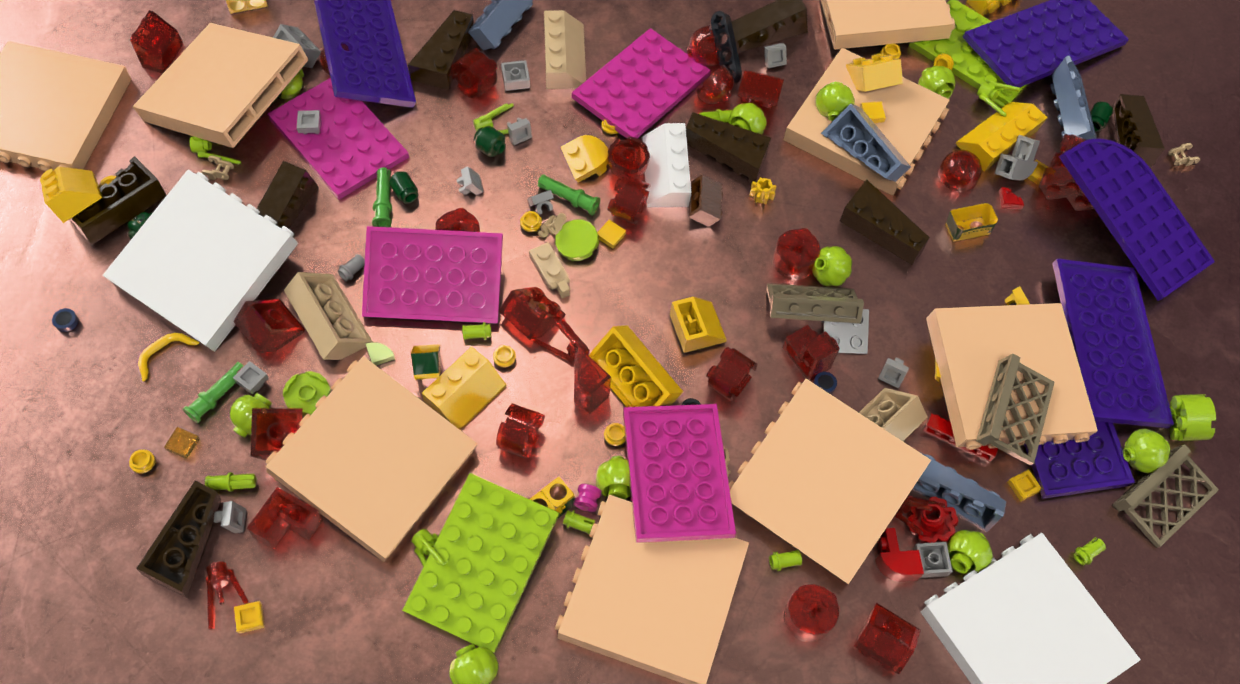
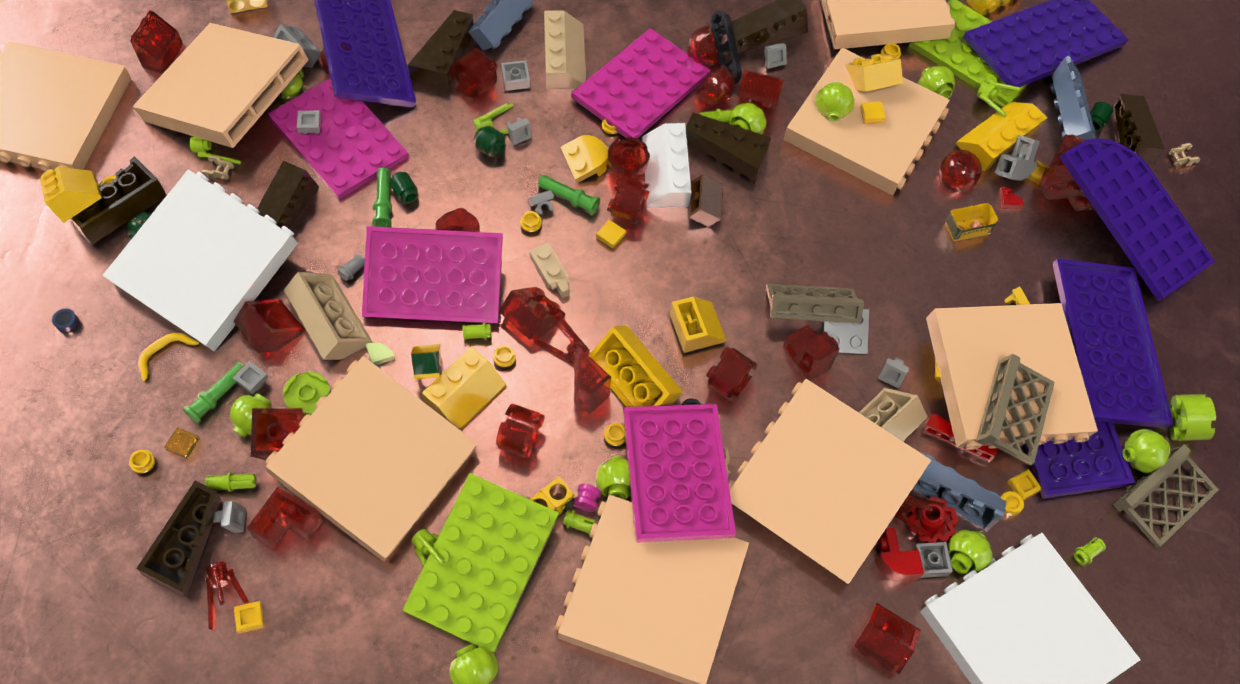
light grey tile [456,166,484,195] -> none
tan piece [538,213,567,238] -> none
lime tile [555,219,599,261] -> none
yellow gear [750,177,777,204] -> none
lime pin [769,550,802,571] -> none
clear red brick [773,228,820,280] -> none
clear red brick [784,584,839,642] -> none
lime plant [812,246,852,287] -> none
tile [813,372,837,394] -> none
sand blue wedge [821,104,911,182] -> none
dark brown wedge [840,179,930,265] -> none
yellow plate [934,54,954,70] -> none
none -> yellow tile [1000,491,1024,517]

